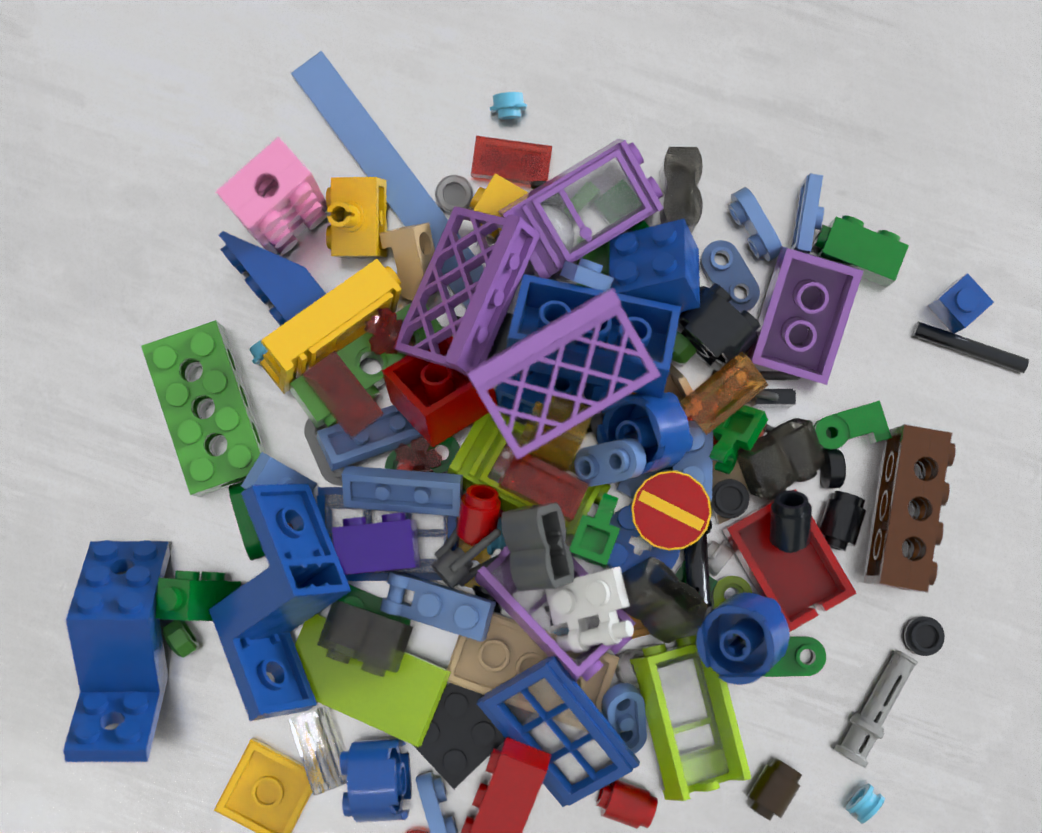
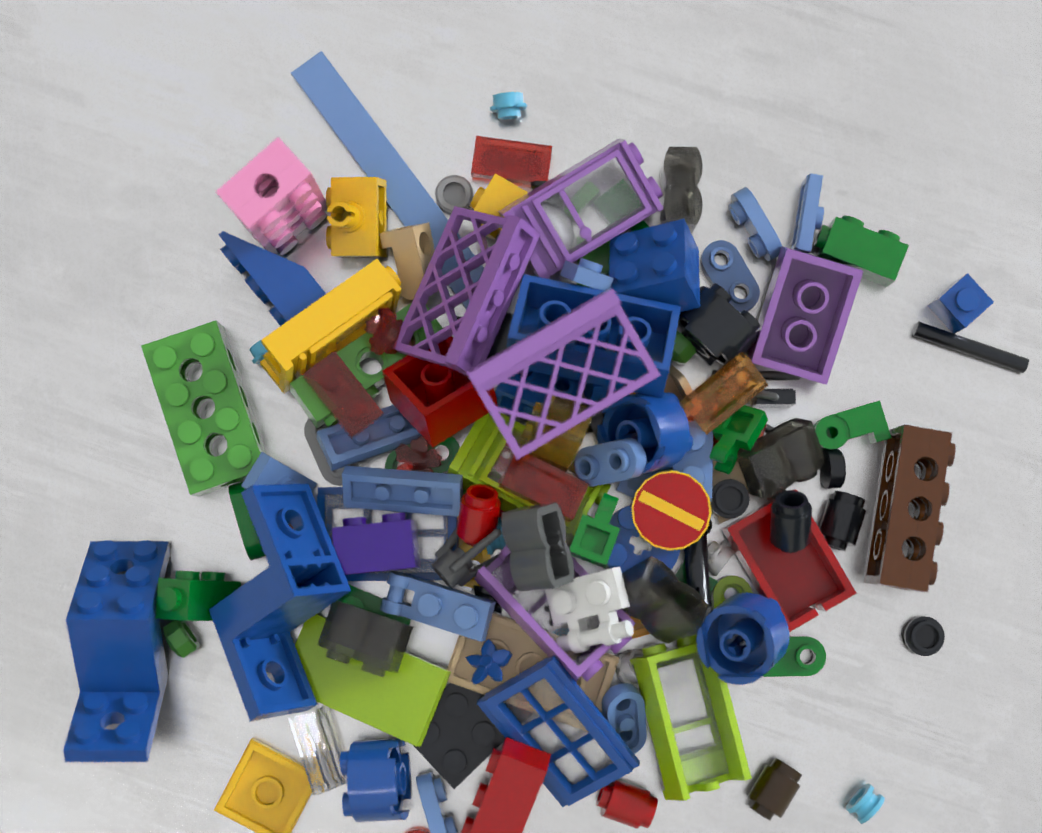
light grey pin [834,649,918,768] -> none
none -> blue plant [465,639,513,685]

